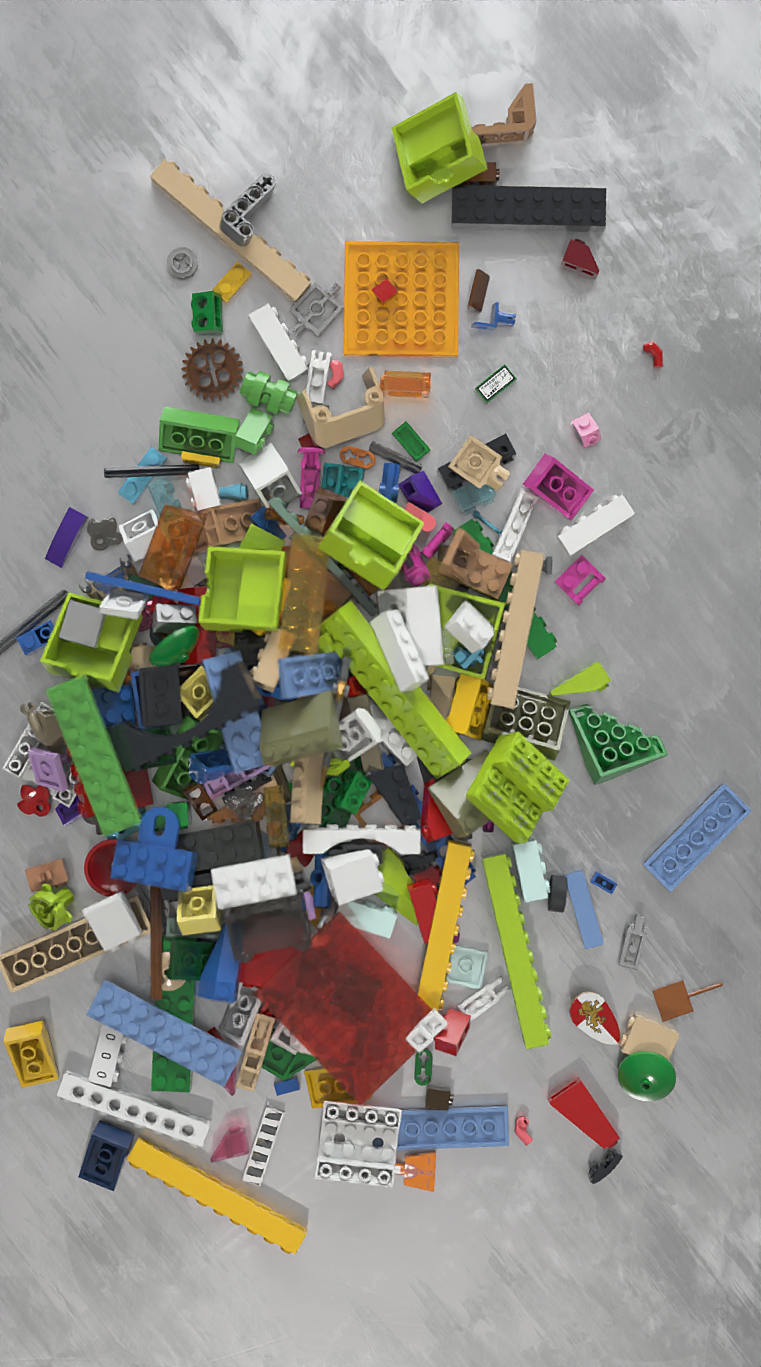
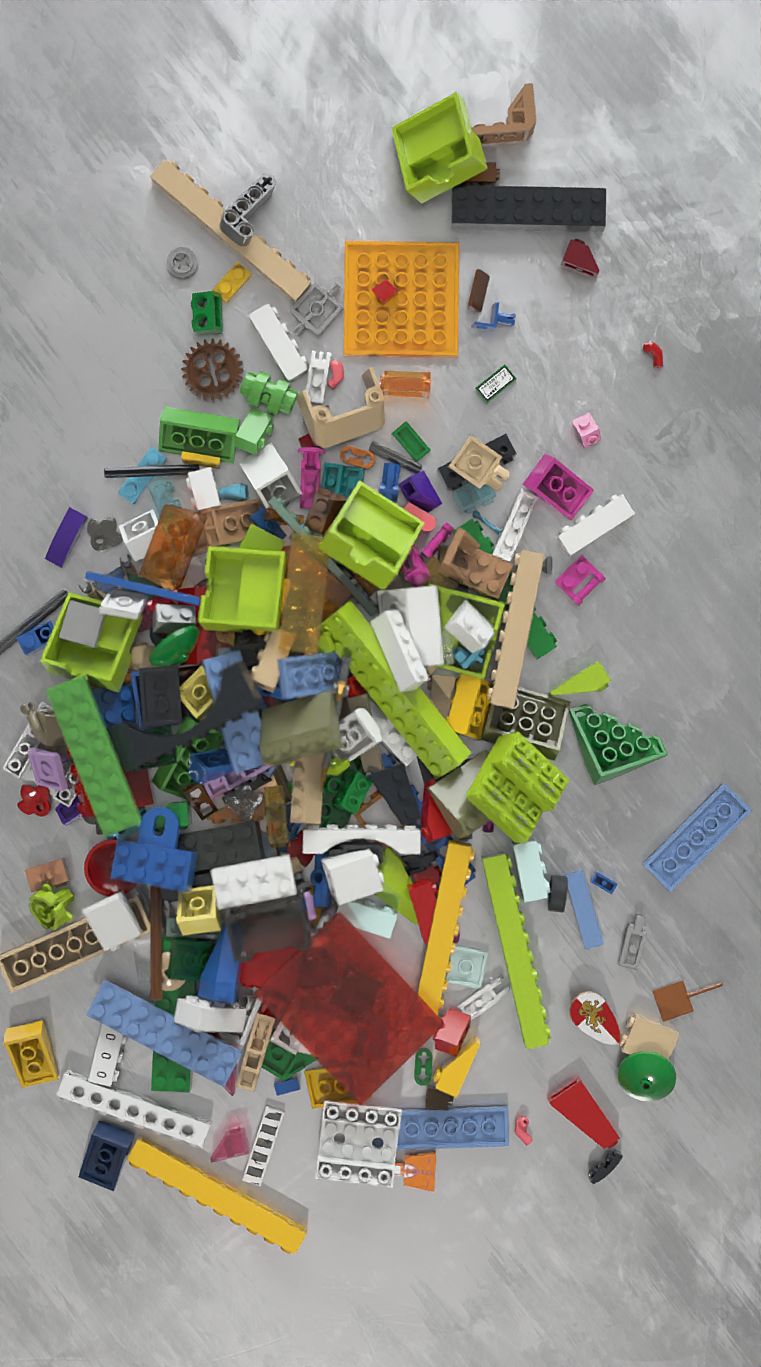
white slope [406,1009,448,1053] -> none
none -> white brick [174,996,247,1032]
none -> yellow slope [433,1036,480,1097]

